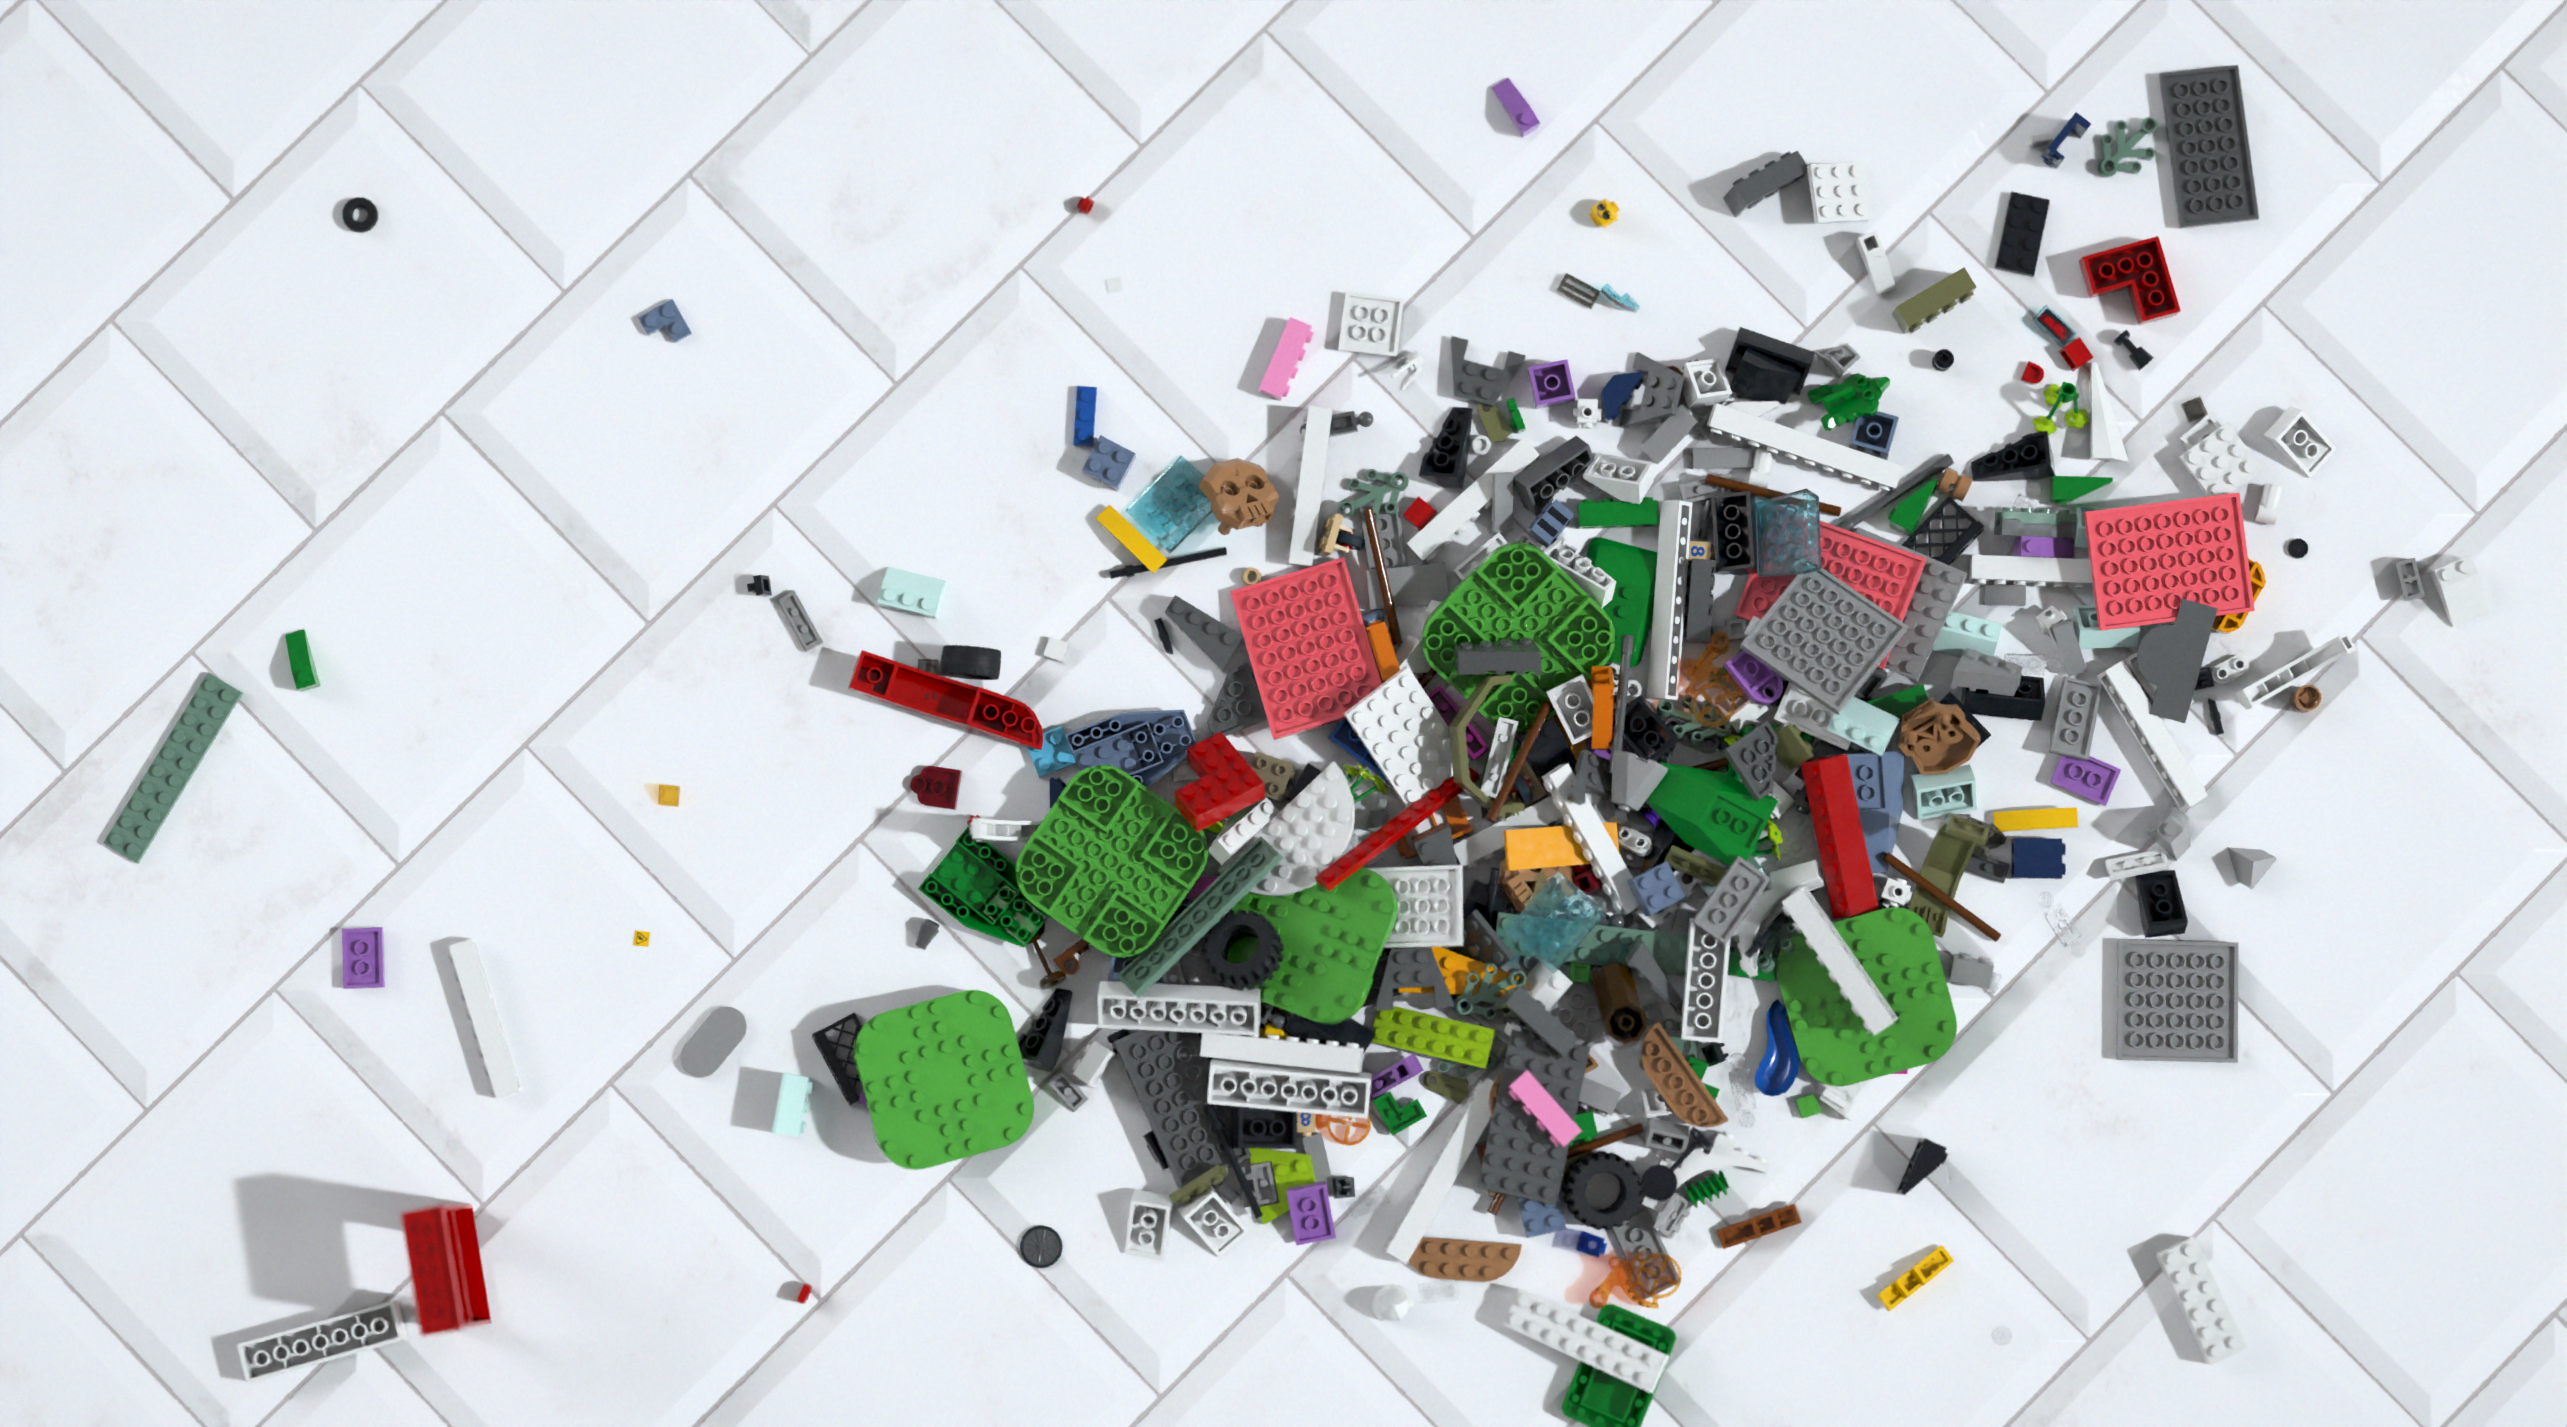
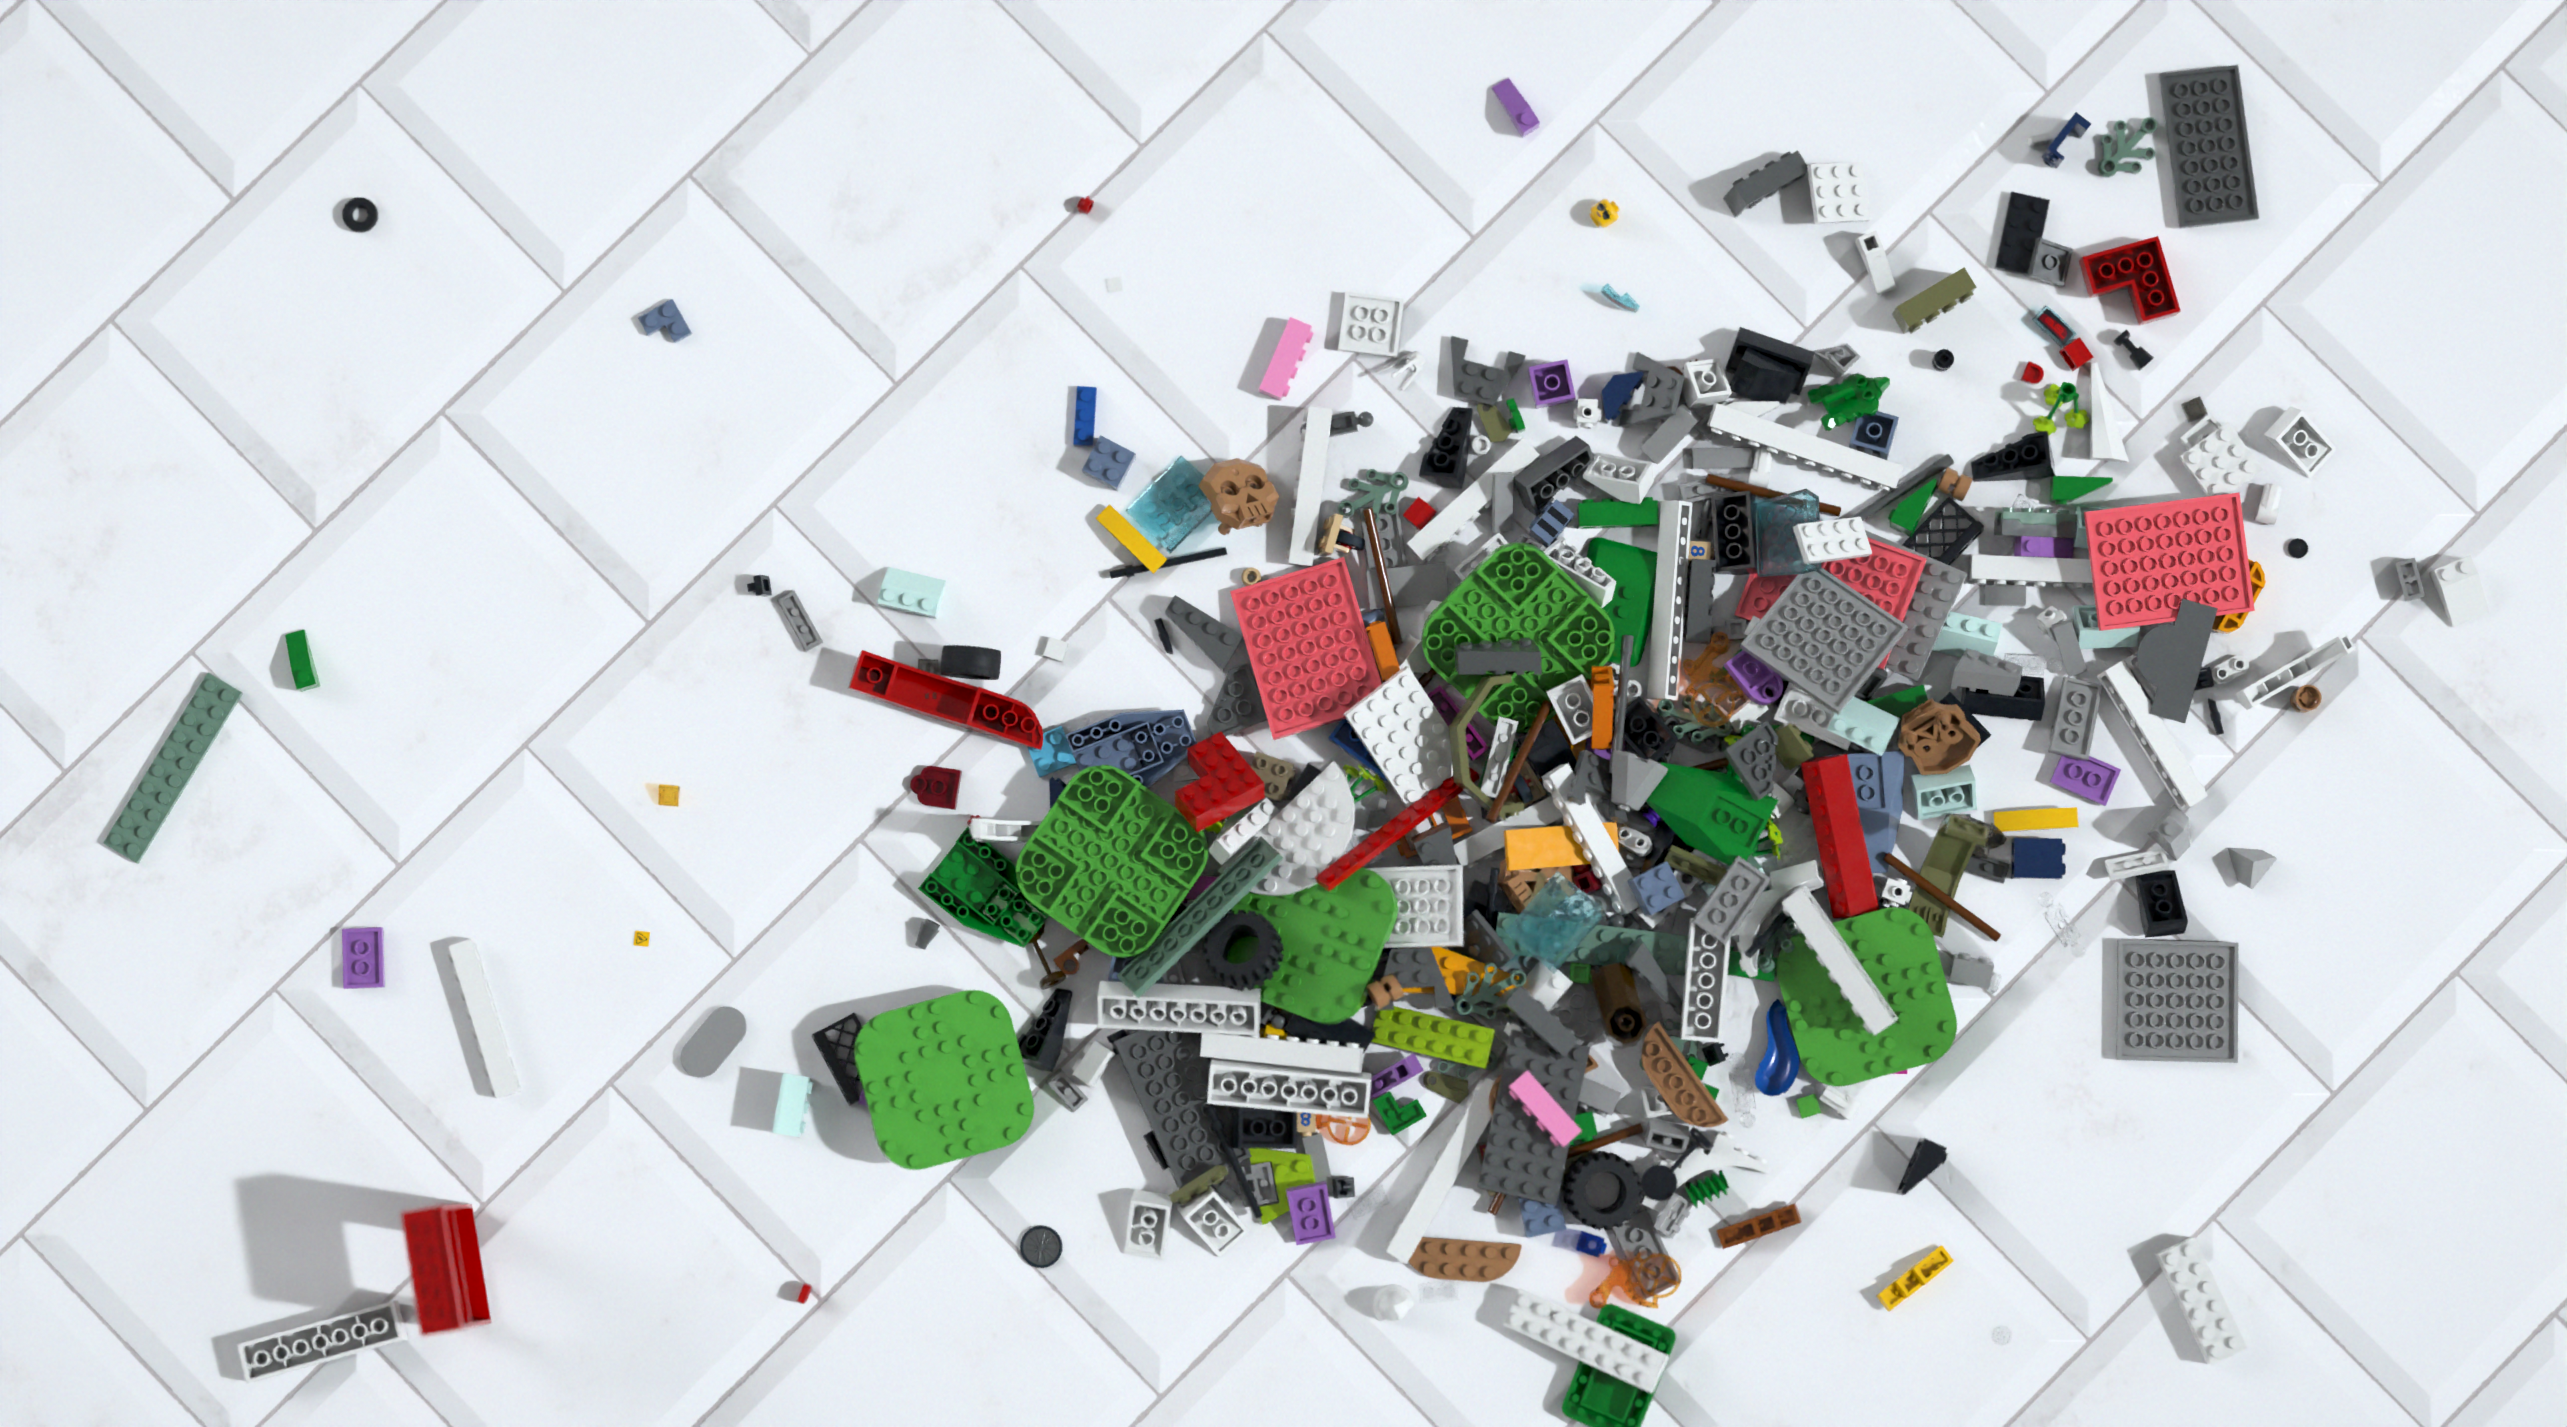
clear smoke tile [1557,273,1601,309] -> none
none -> medium nougat wheel [1366,973,1404,1009]
none -> white plate [1793,517,1872,564]
none -> dark grey plate [2027,237,2073,287]

